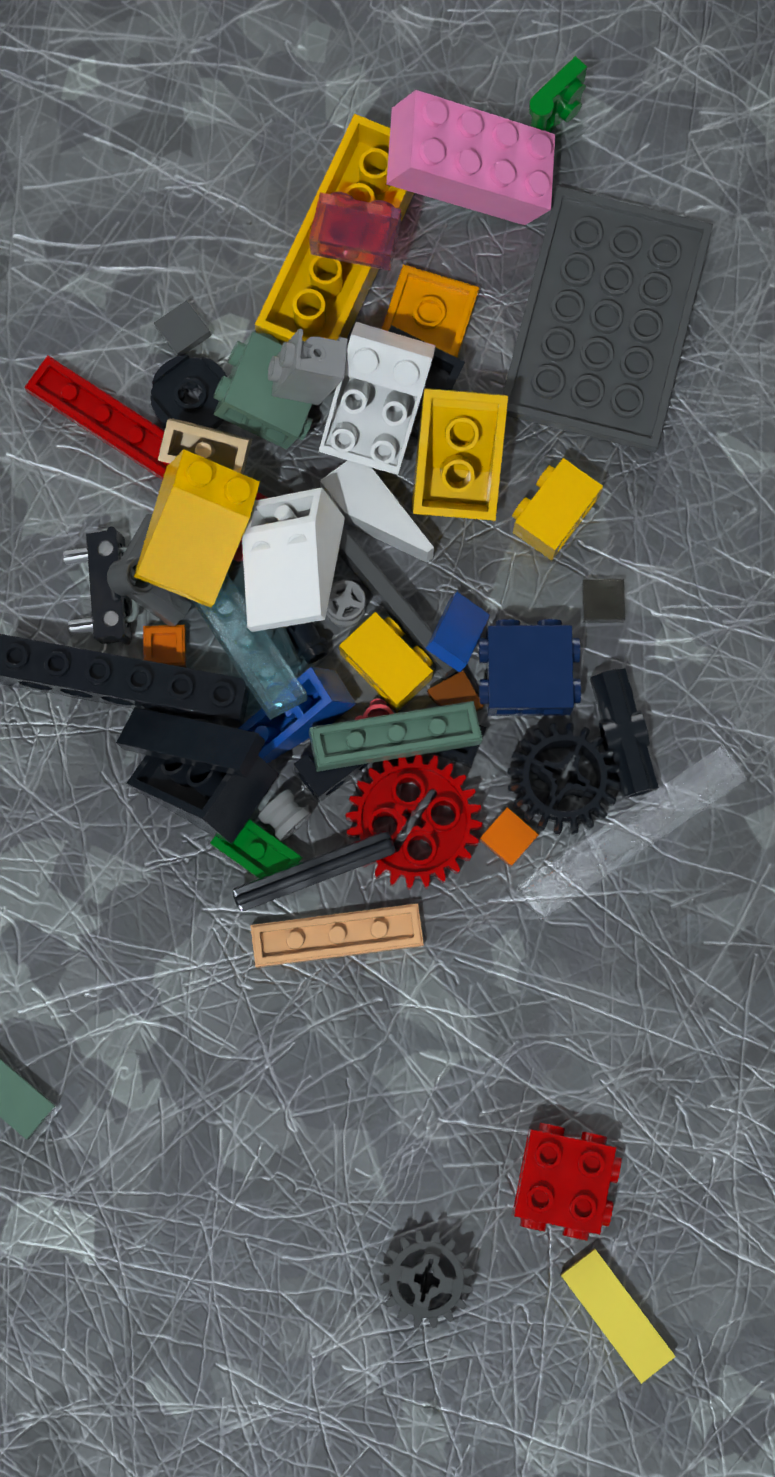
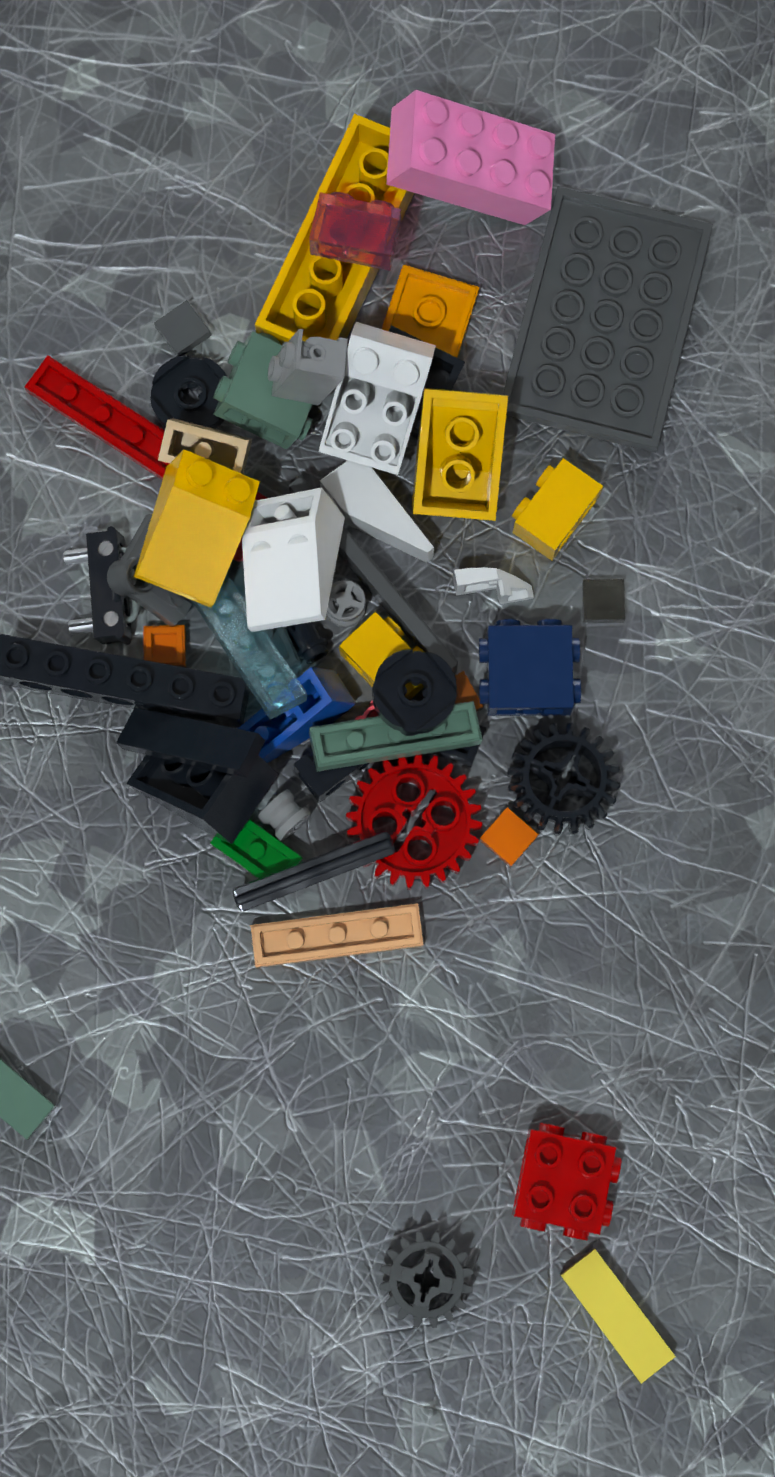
blue tile [425,592,490,673] -> none
clear plate [517,745,747,921] -> none
green plate [529,56,587,132] -> none
black piece [590,668,659,798] -> none
none -> black plate [372,649,457,736]
none -> white slope [453,567,534,604]

